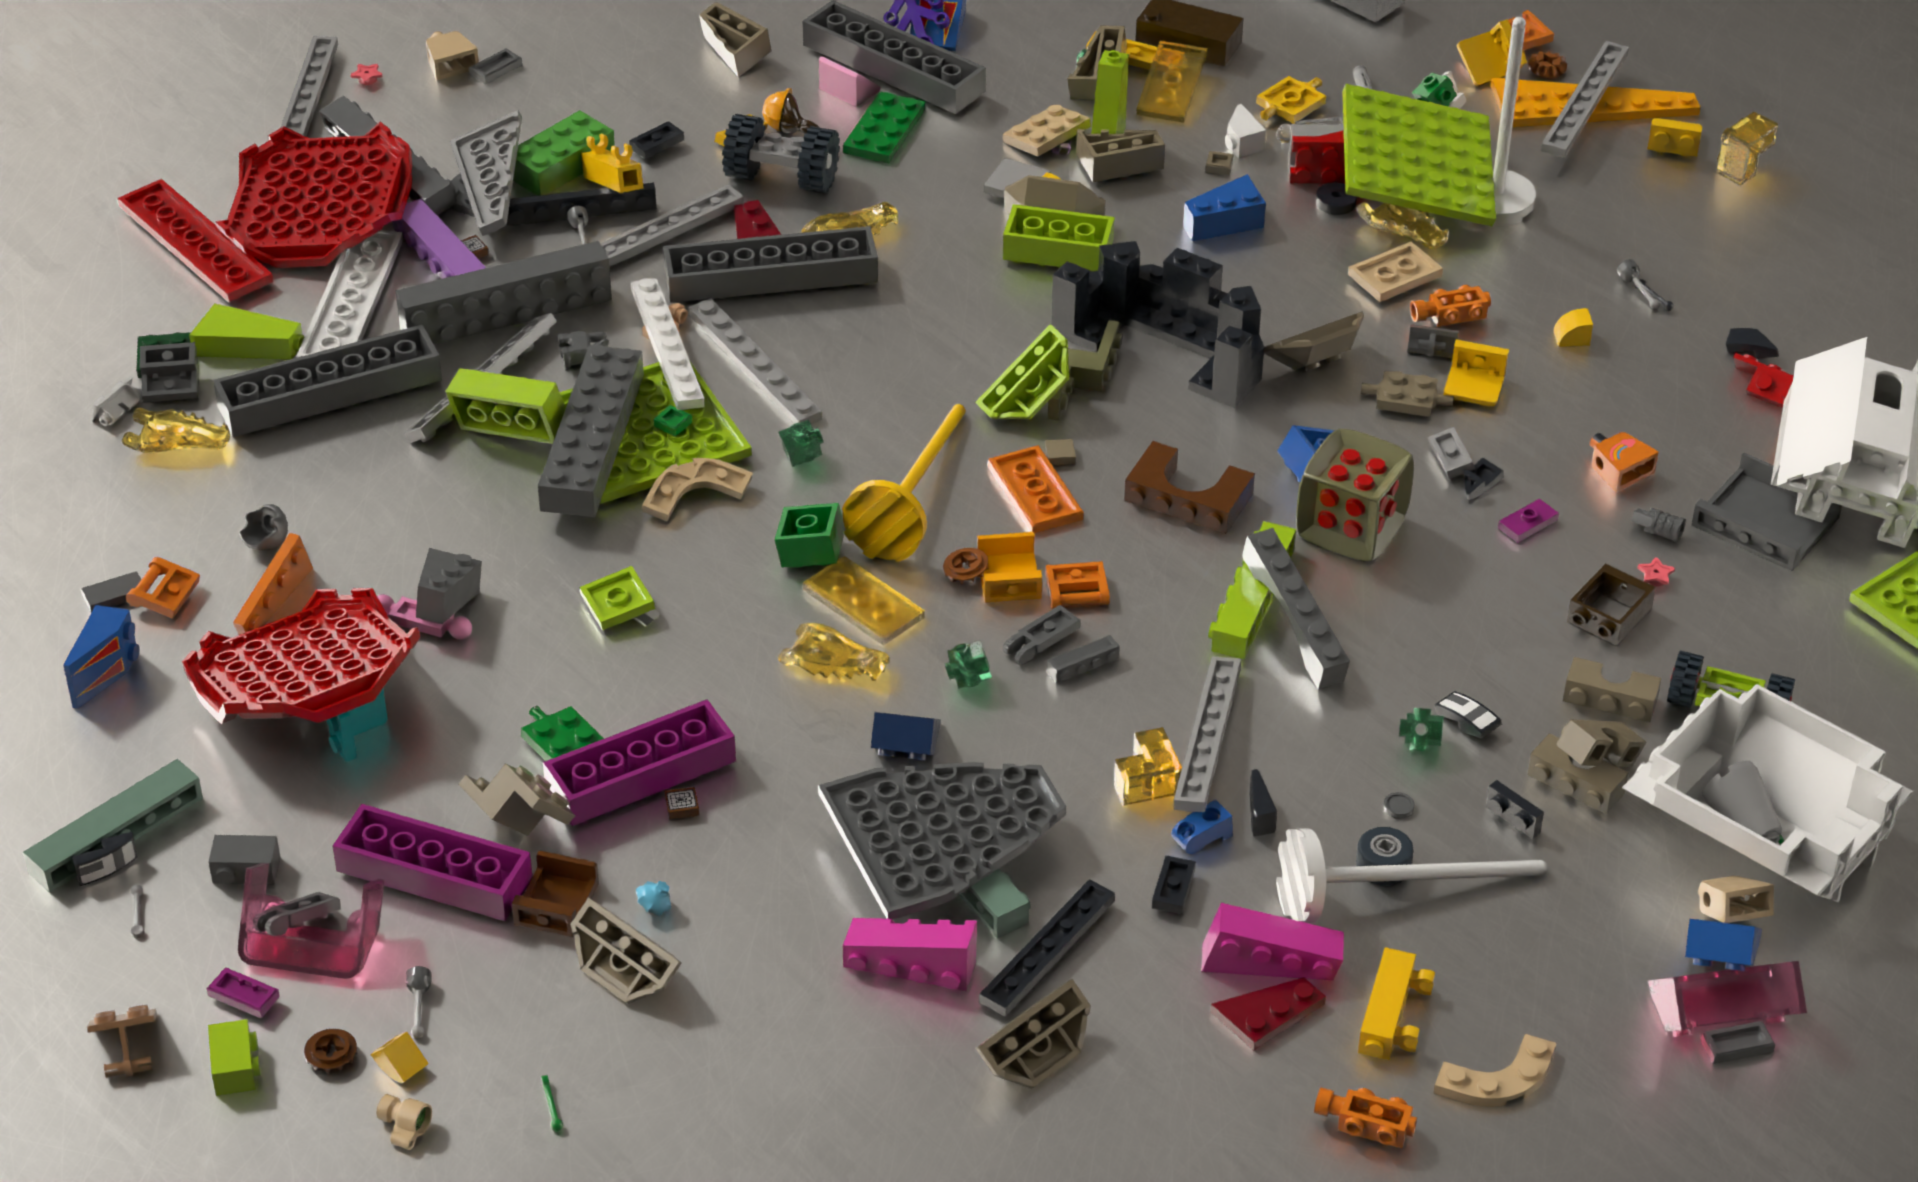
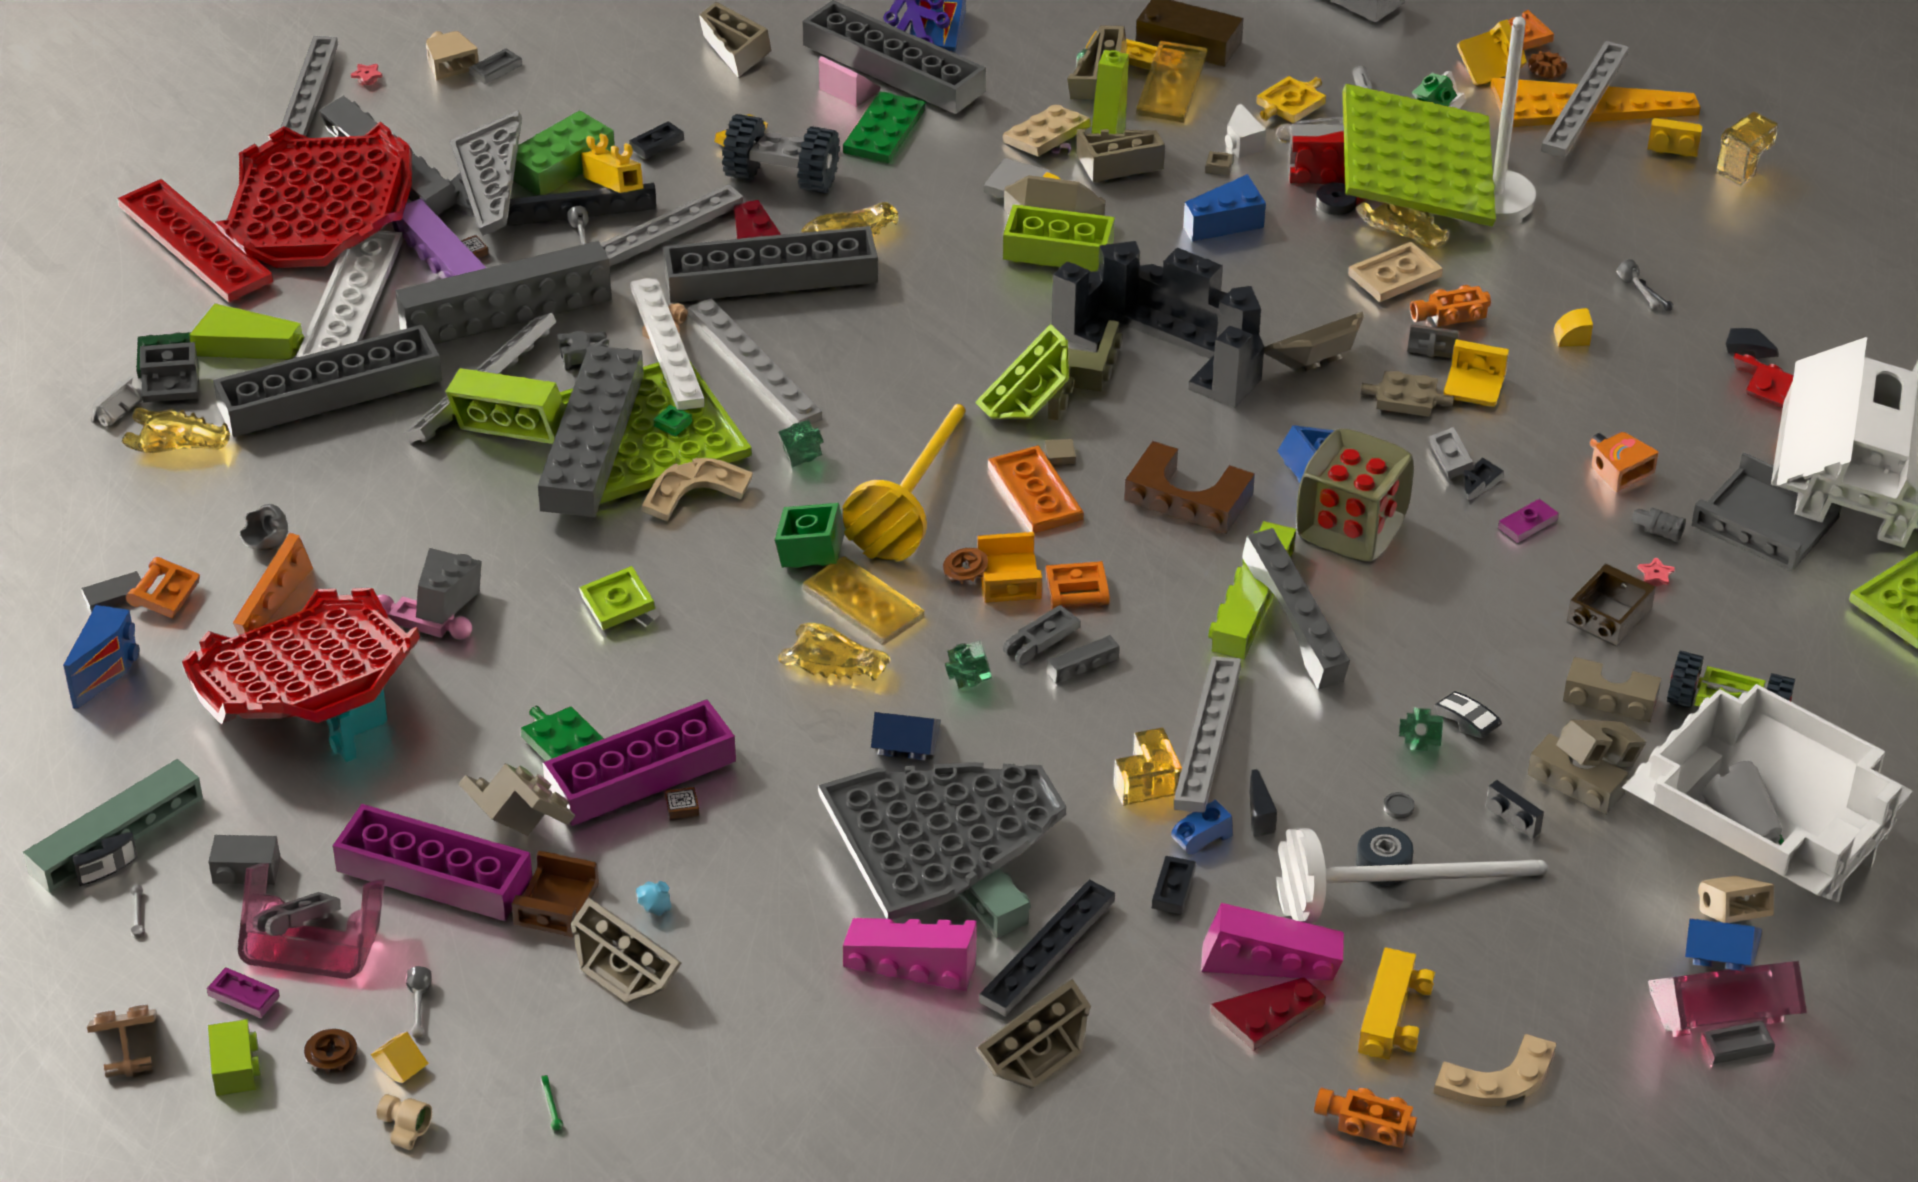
piece [762,88,819,134] -> none

